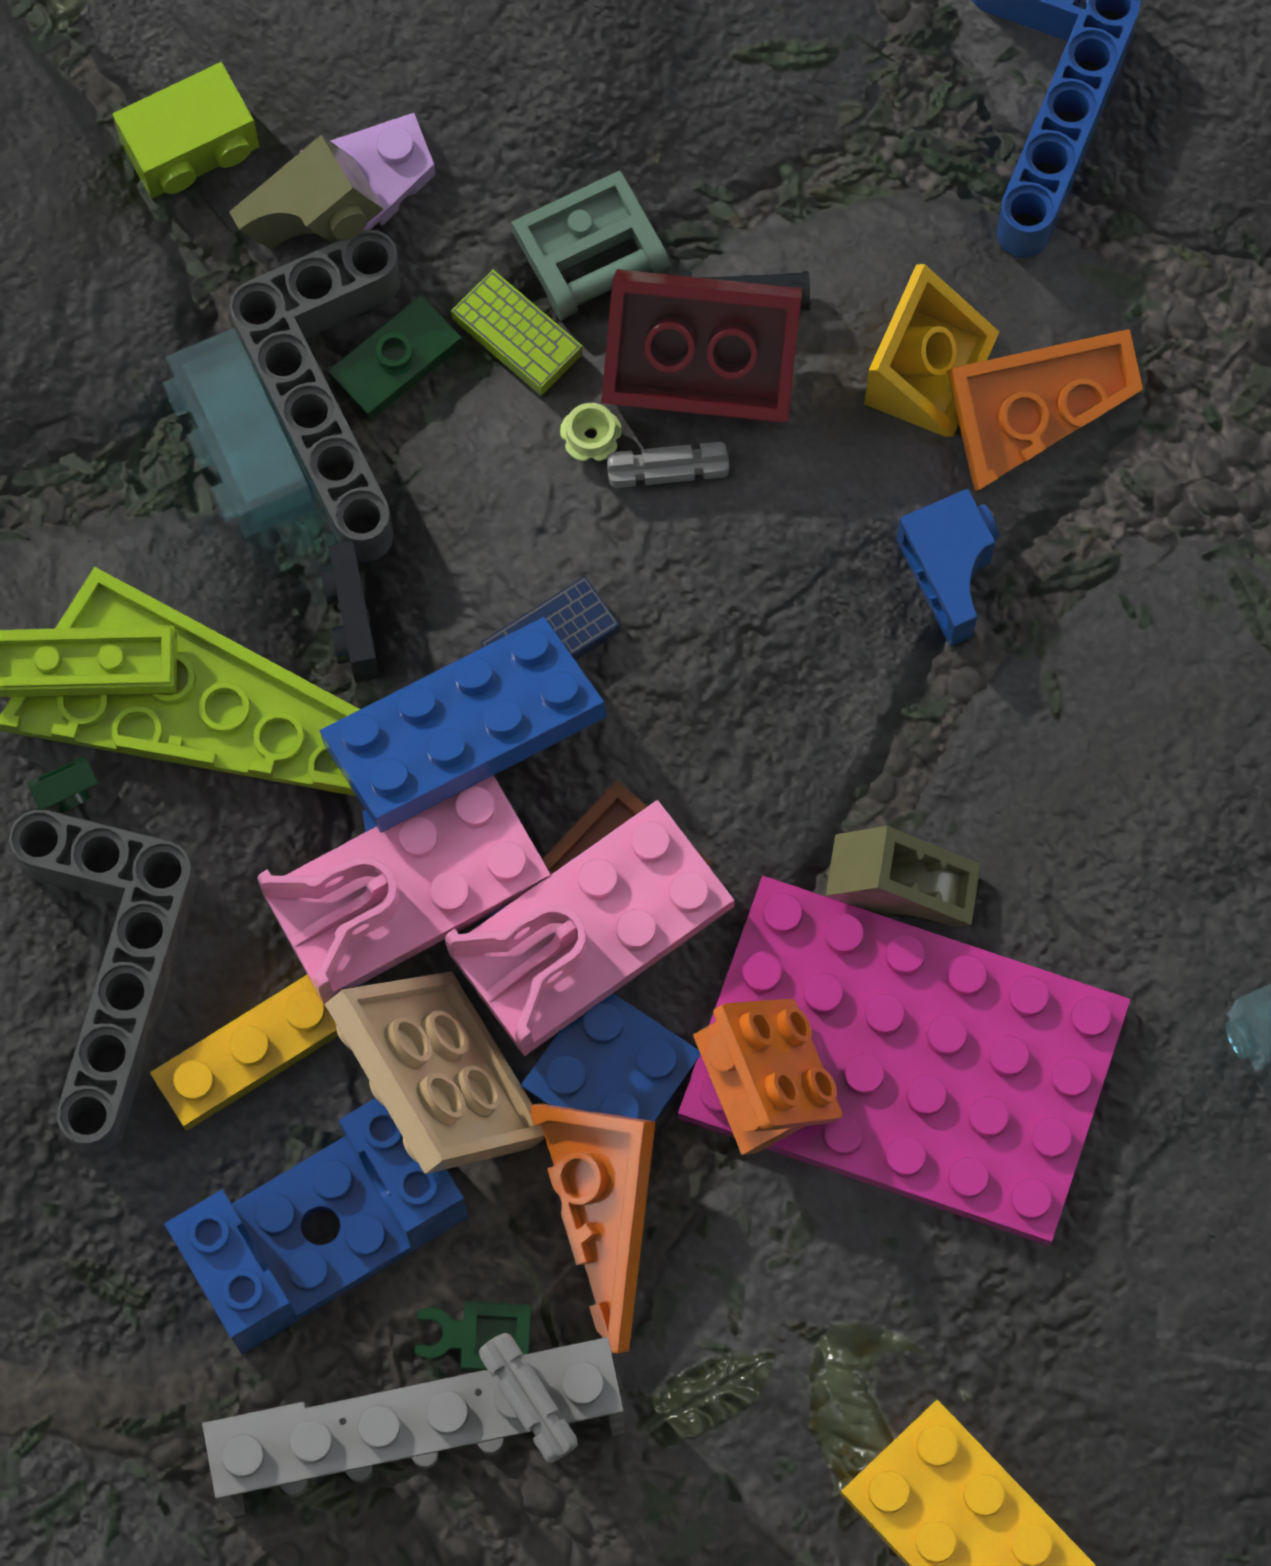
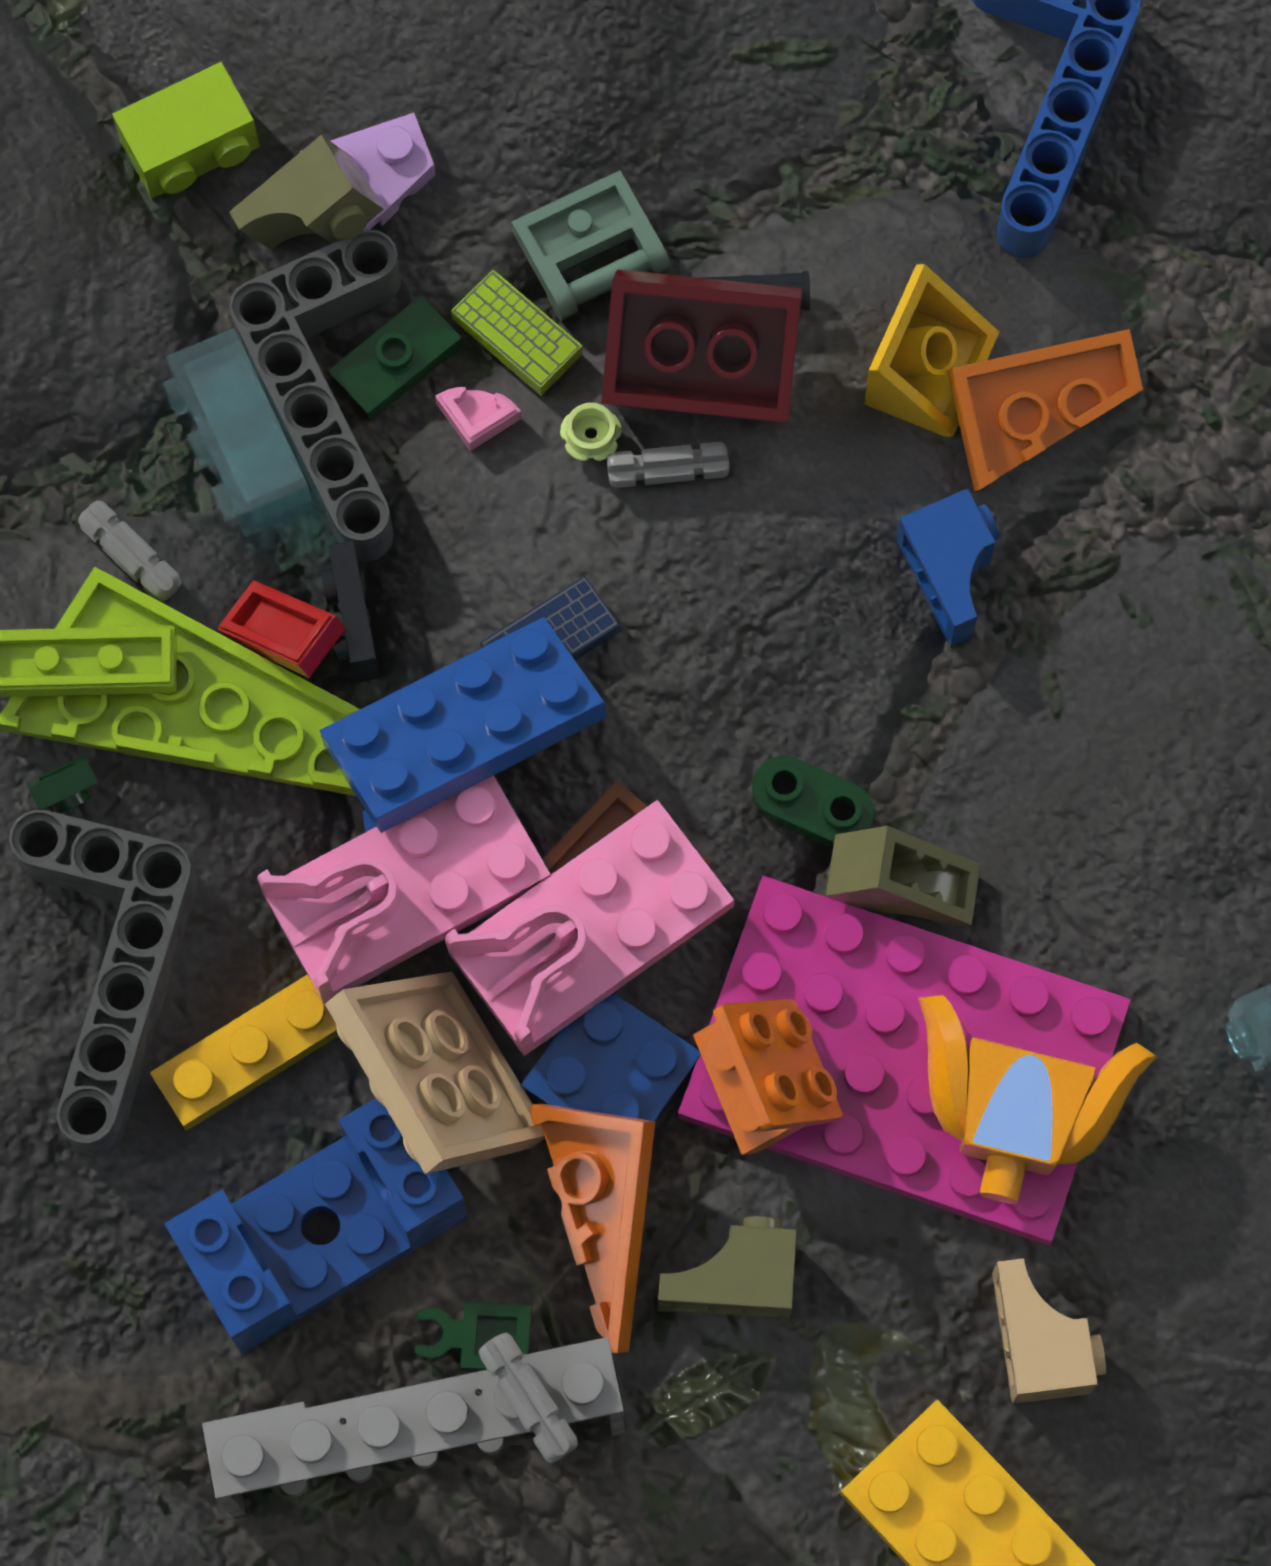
none -> light grey axle [78,500,182,602]
none -> red tile [217,580,346,678]
none -> bright pink tile [435,387,522,451]
none -> olive arch [658,1216,796,1320]
none -> dark green plate [752,756,874,849]
none -> light orange torso [918,995,1158,1204]
none -> tan arch [992,1258,1106,1404]

